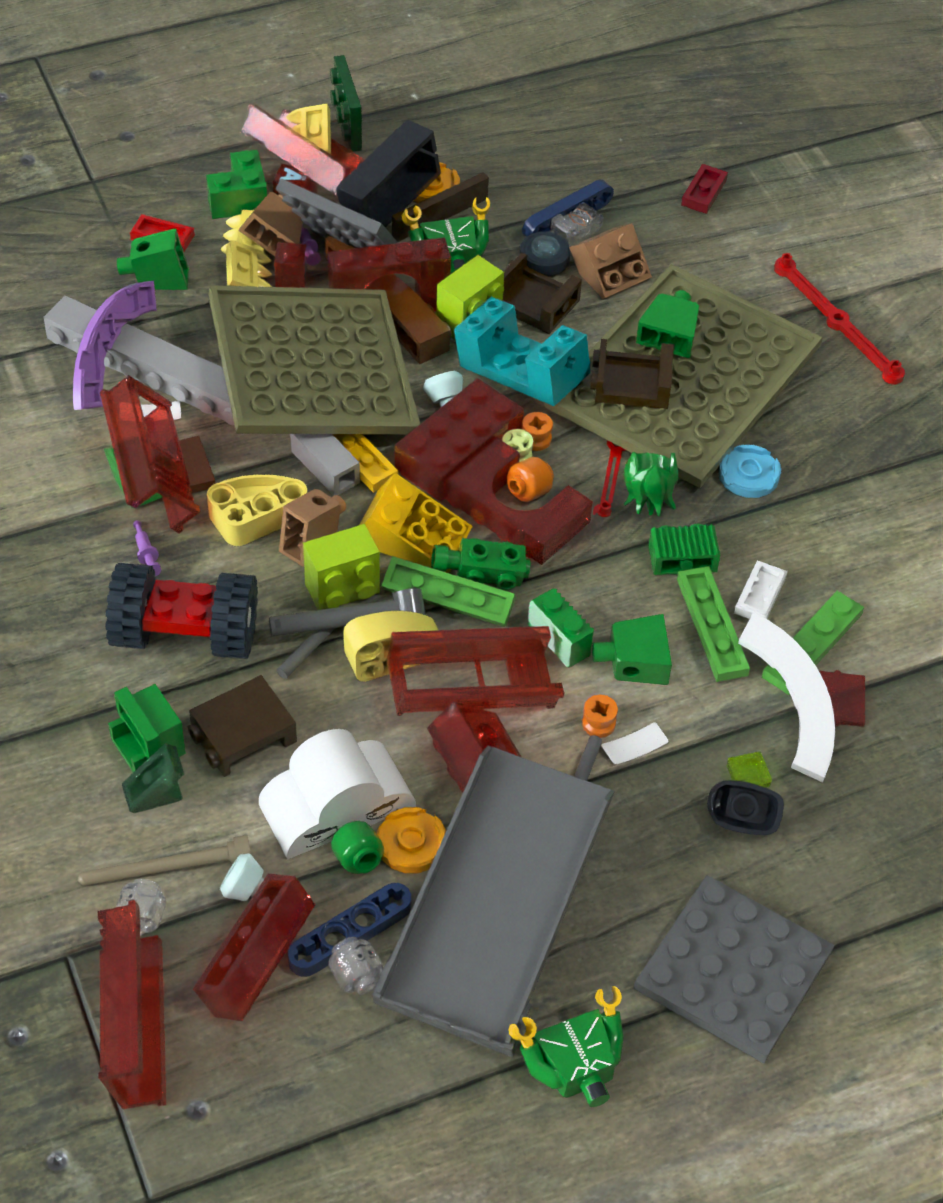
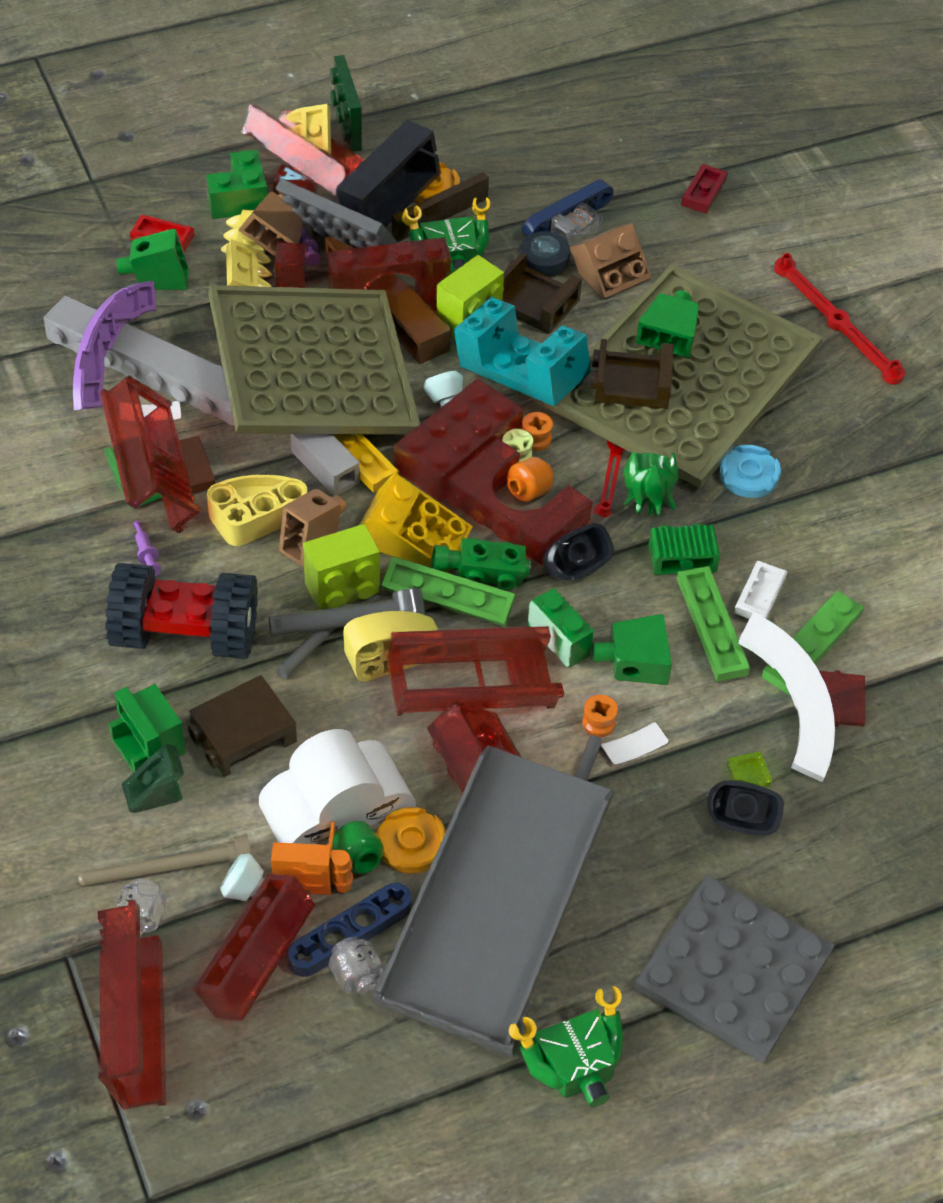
none -> orange piece [271,821,353,895]
none -> black piece [543,523,614,580]

